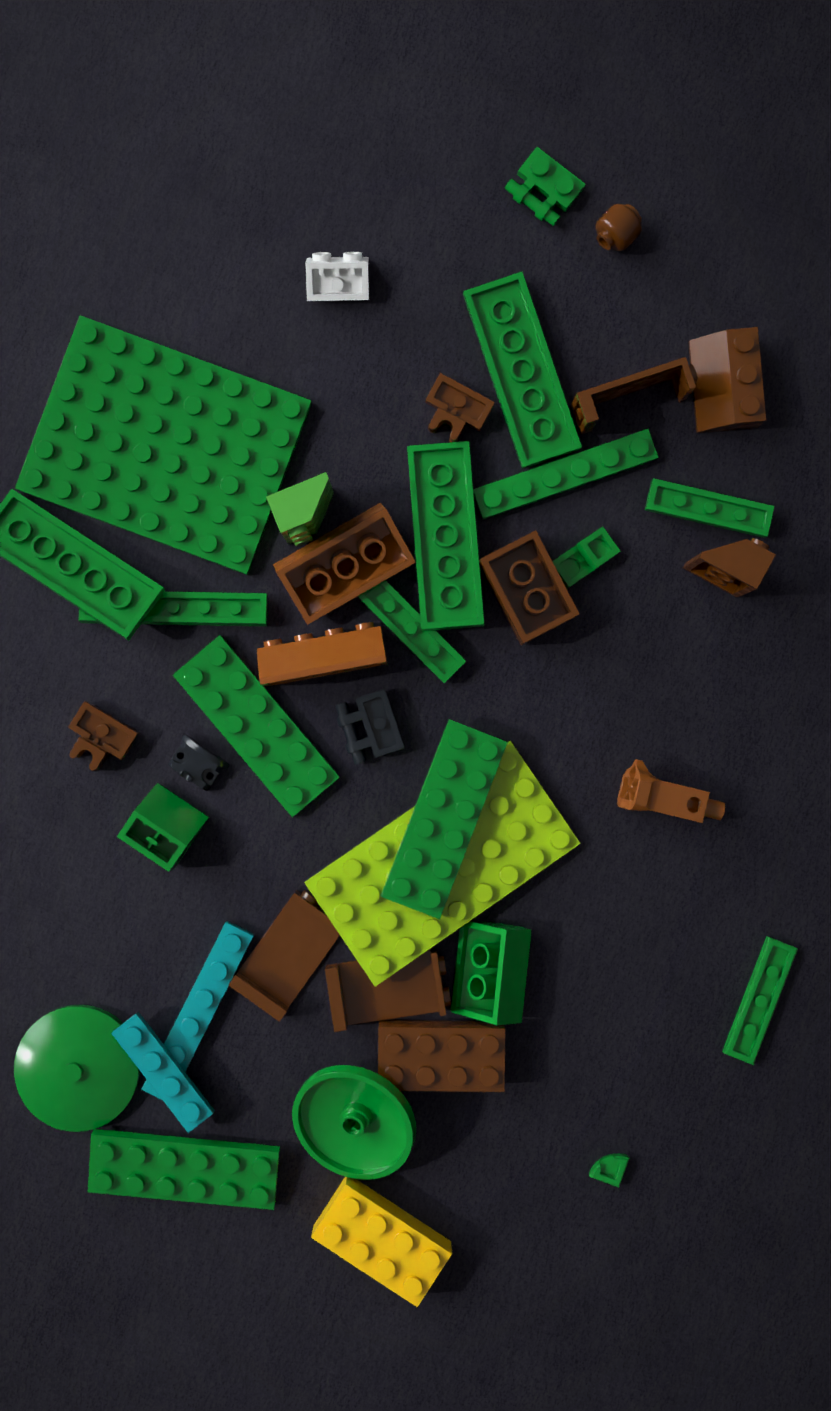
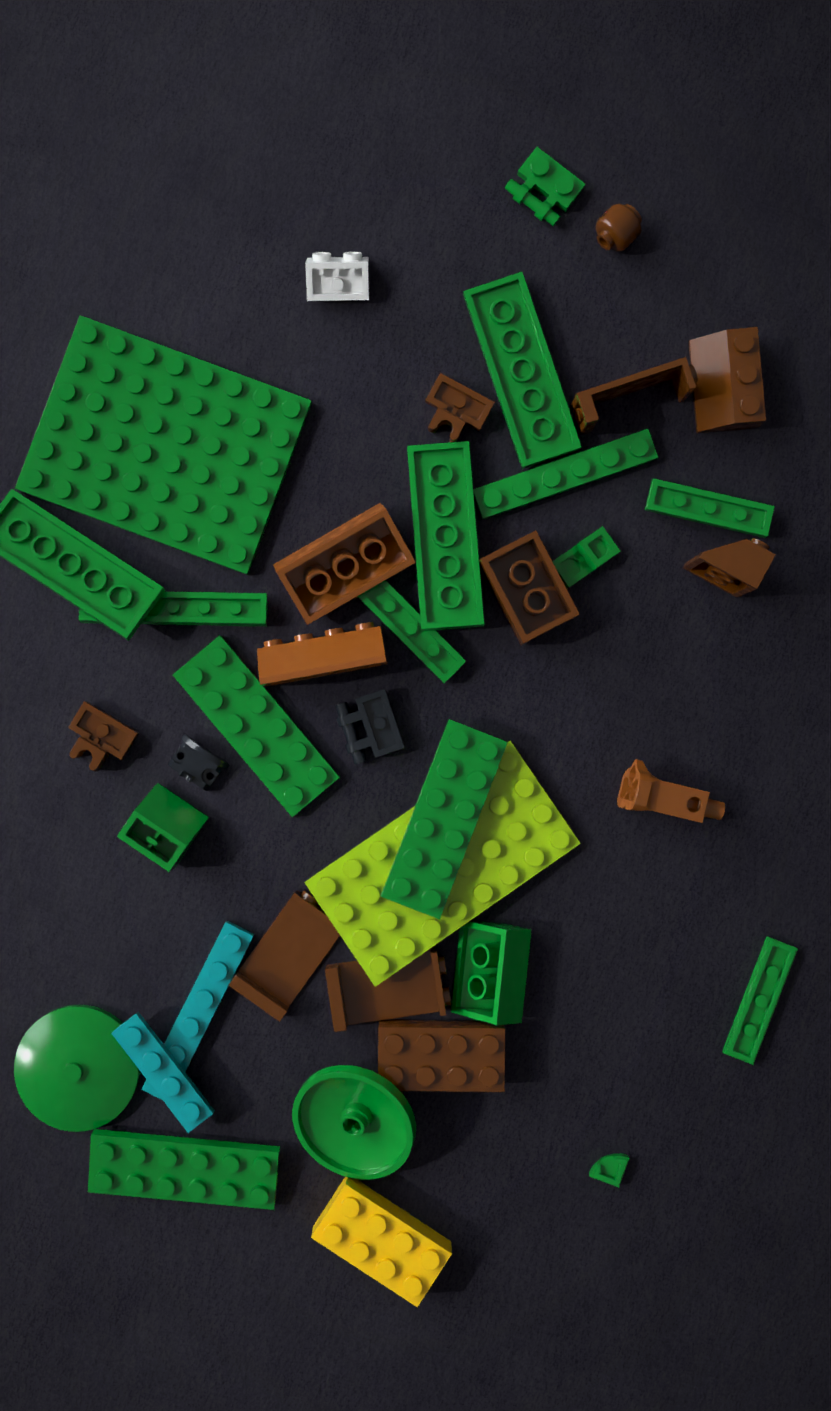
bright green slope [266,472,334,547] -> none

